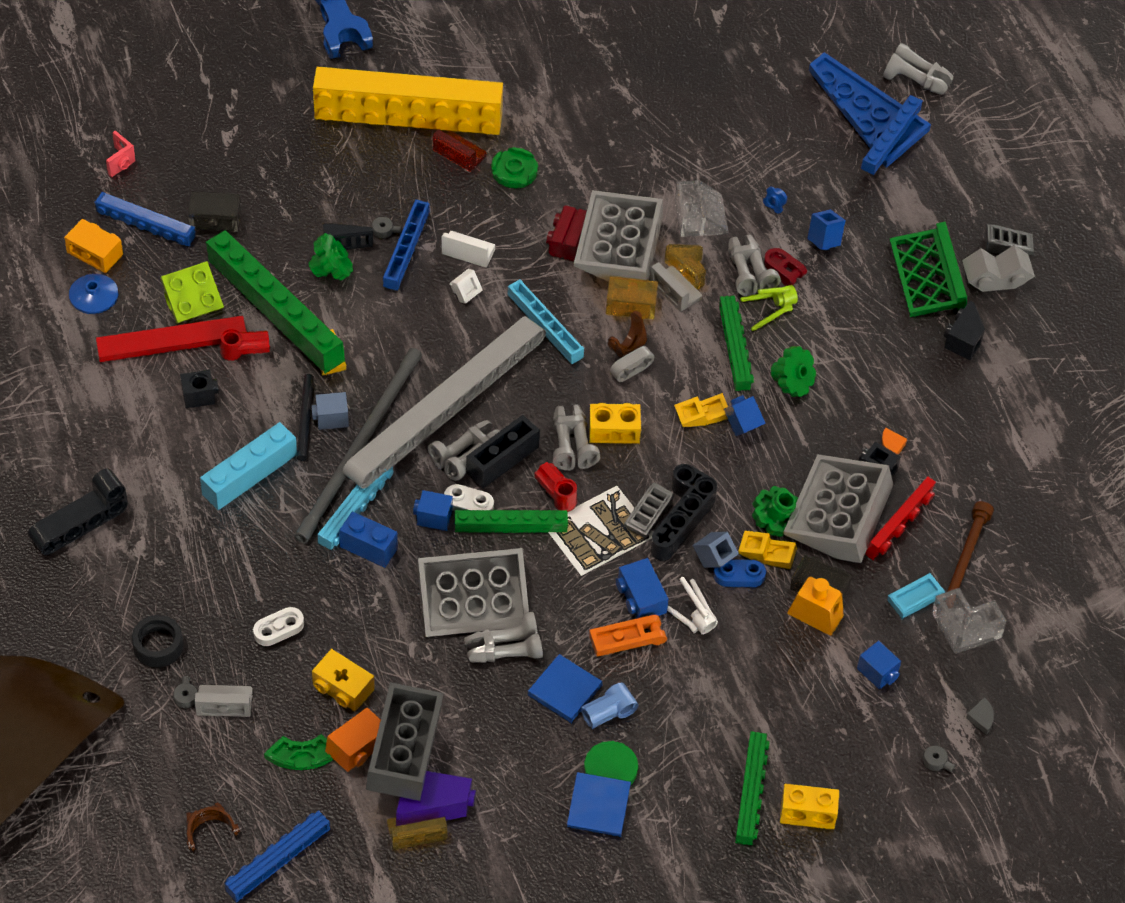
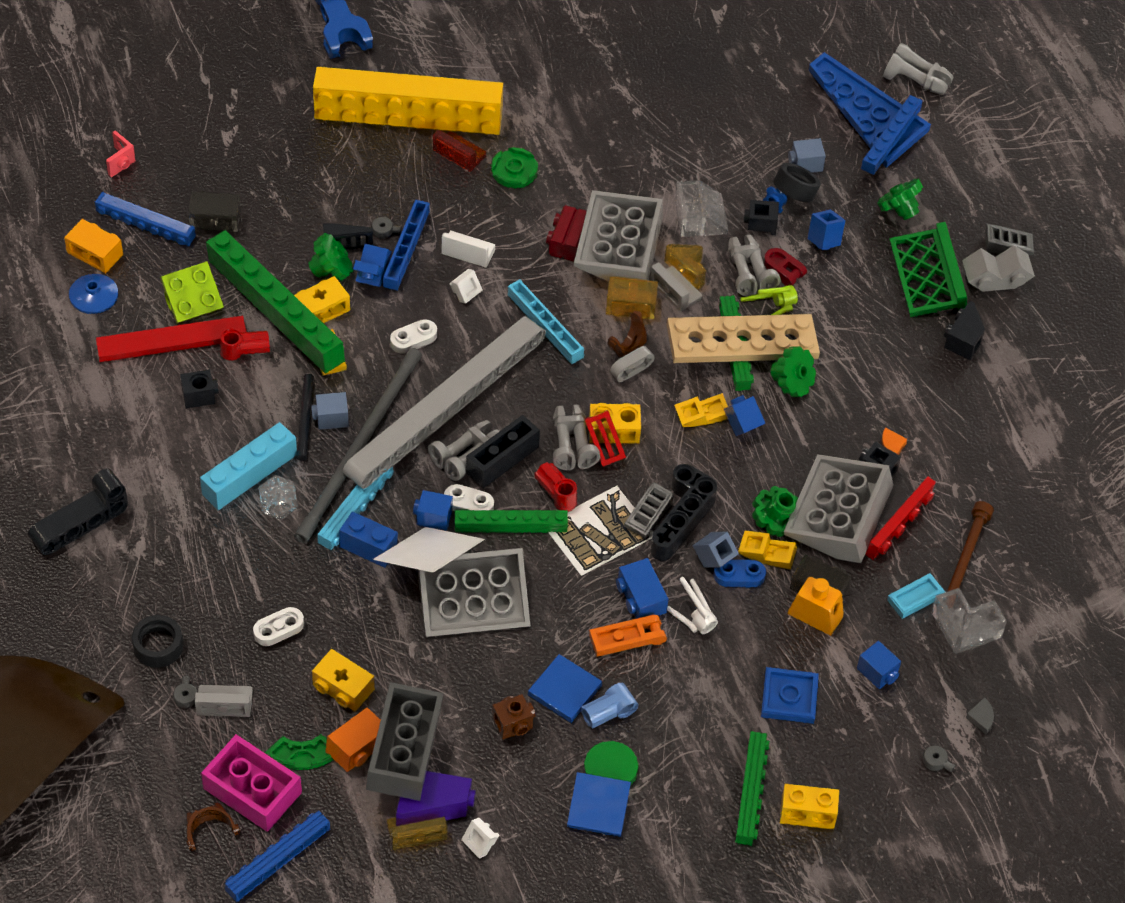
light grey piece [464,611,543,663] -> none
none -> dark pink brick [201,734,302,832]
none -> clear brick [258,475,298,520]
none -> yellow brick [294,276,350,323]
none -> blue brick [353,244,392,287]
none -> white sticker [373,527,485,573]
none -> white plate [390,320,437,354]
none -> white tile [461,818,499,858]
none -> reddish brown brick [492,694,536,740]
none -> red tile [584,410,626,466]
none -> tan plate [667,314,820,363]
none -> black brick [743,200,779,236]
none -> blue tile [761,667,819,724]
none -> black tyre [773,163,821,203]
none -> sand blue brick [788,138,826,173]
none -> green plant [877,179,923,220]

